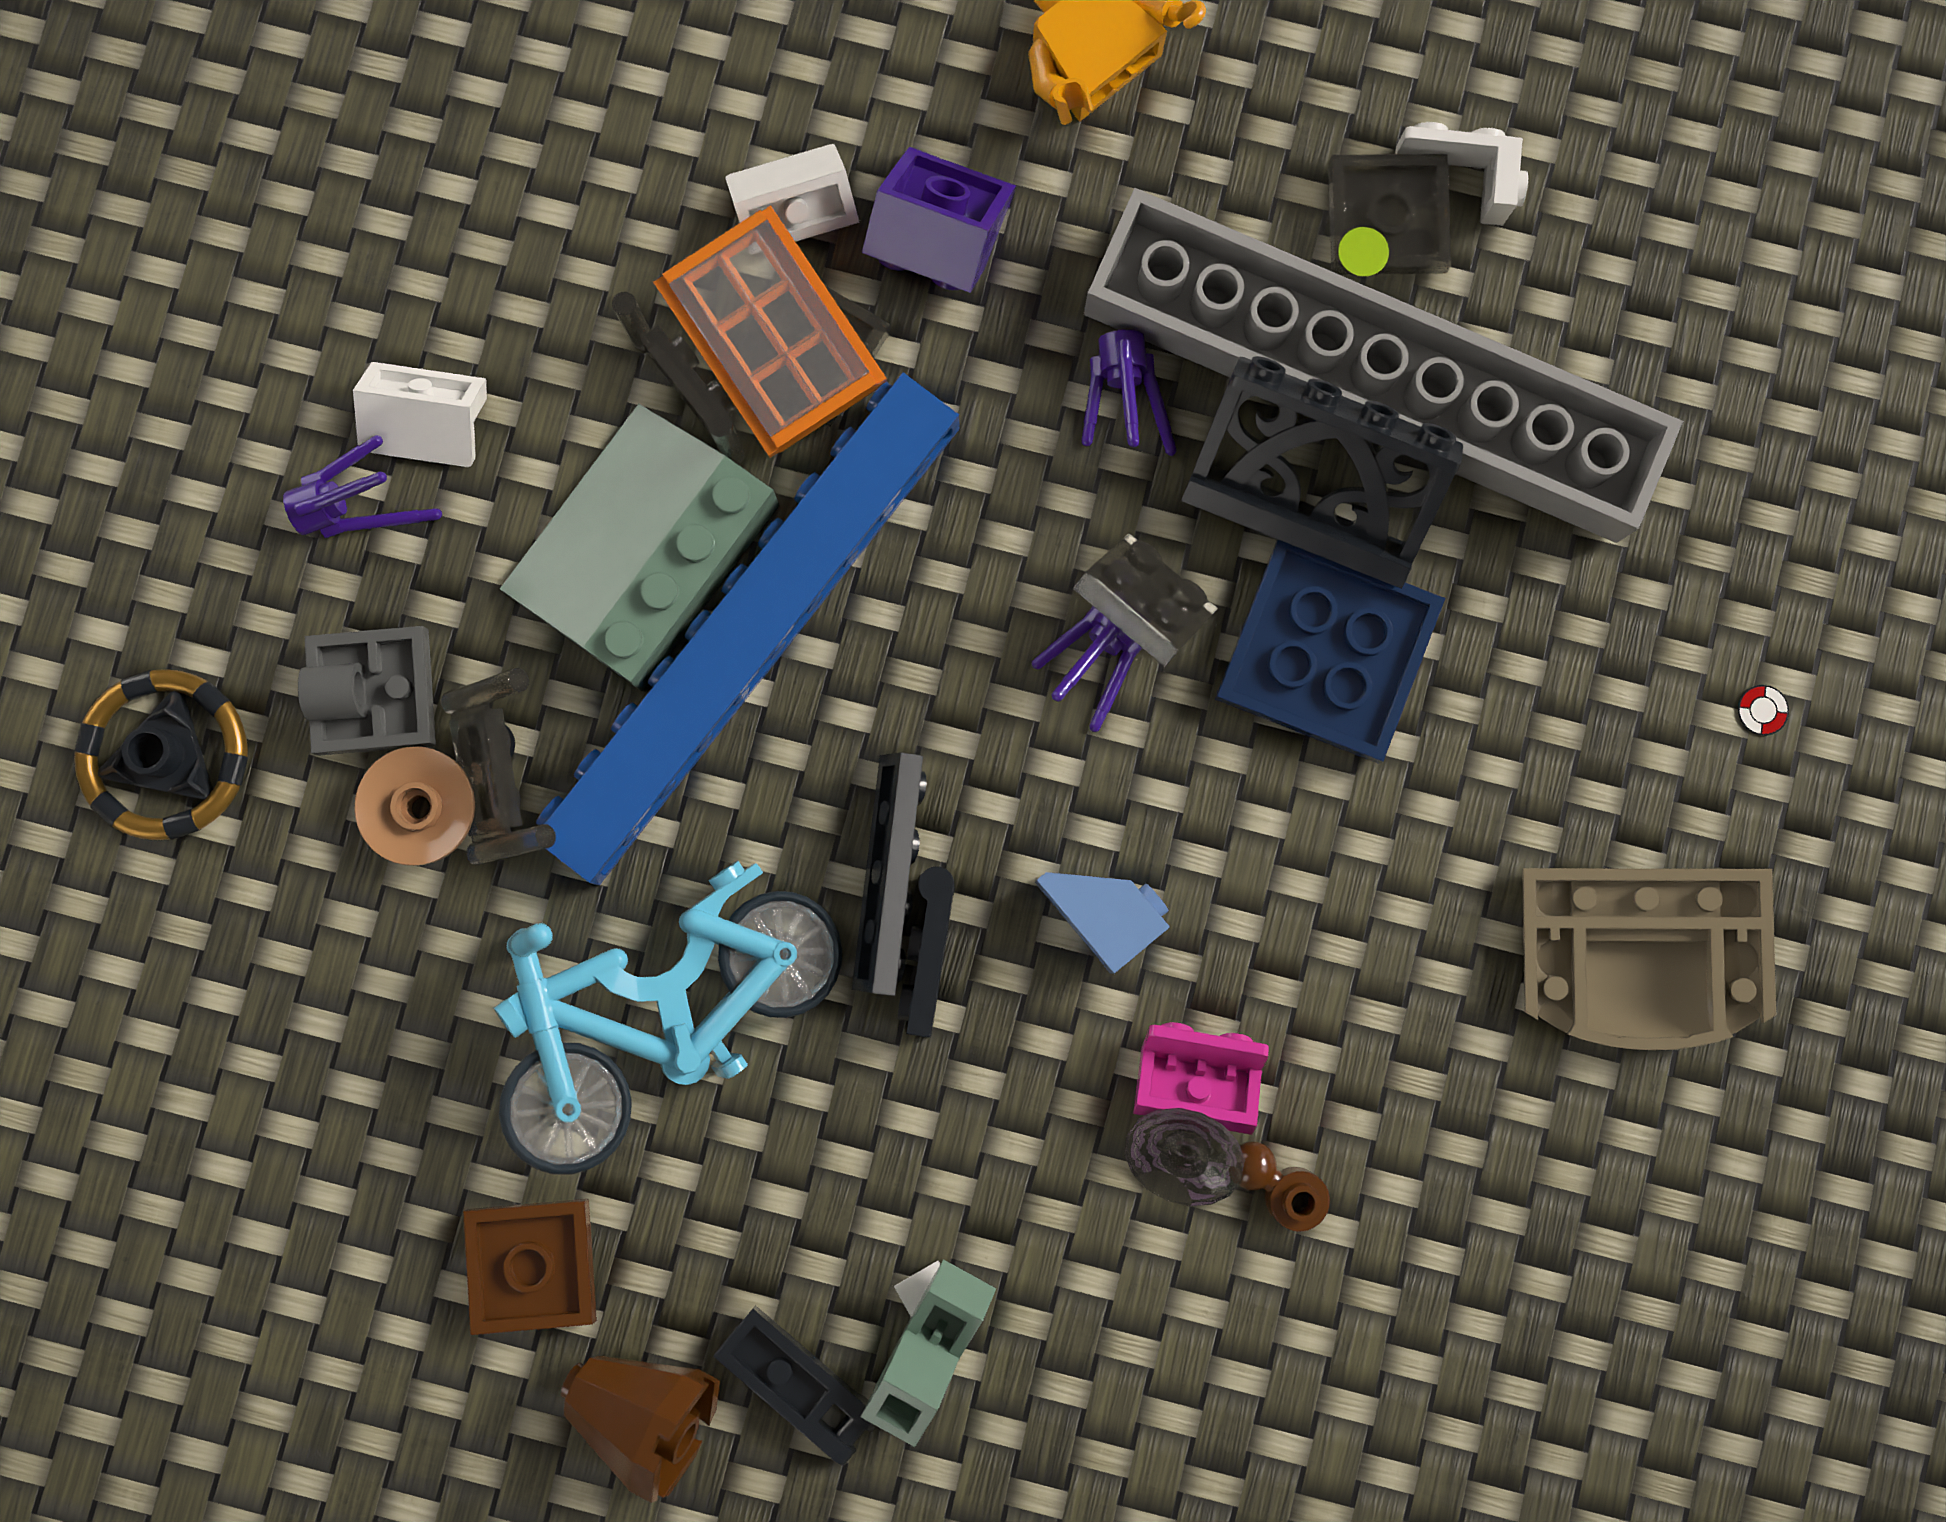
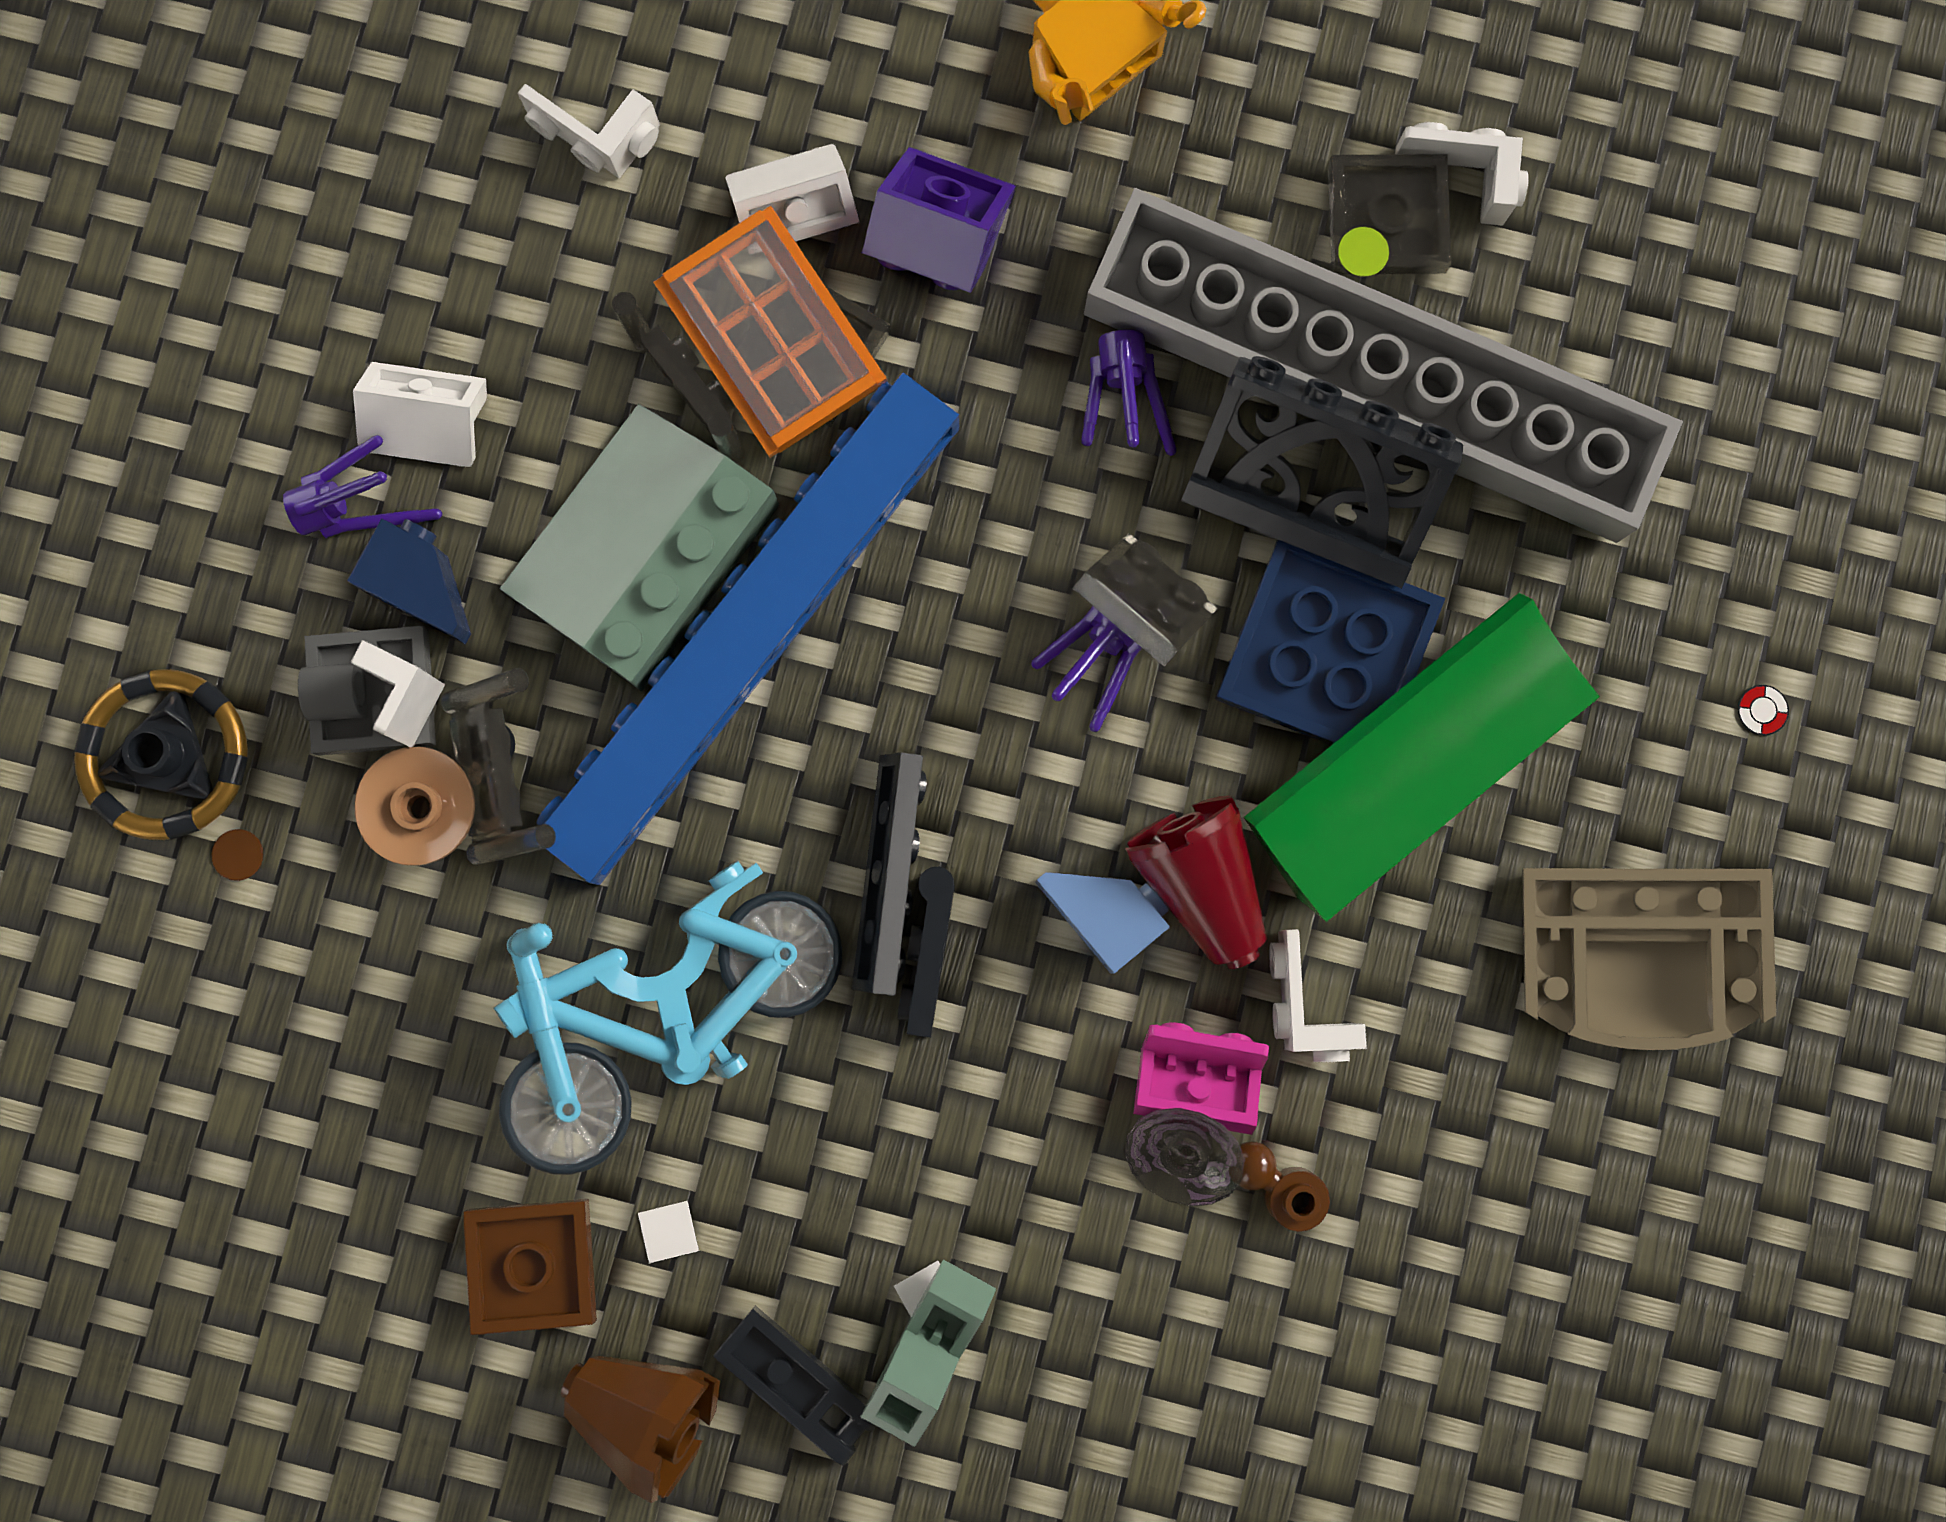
none -> reddish brown sticker [212,829,263,881]
none -> dark blue slope [347,519,471,644]
none -> white panel [351,640,445,747]
none -> white bracket [517,84,660,179]
none -> white sticker [638,1201,699,1263]
none -> dark red cone [1125,796,1267,969]
none -> green arch [1243,593,1600,922]
none -> white bracket [1269,929,1366,1062]

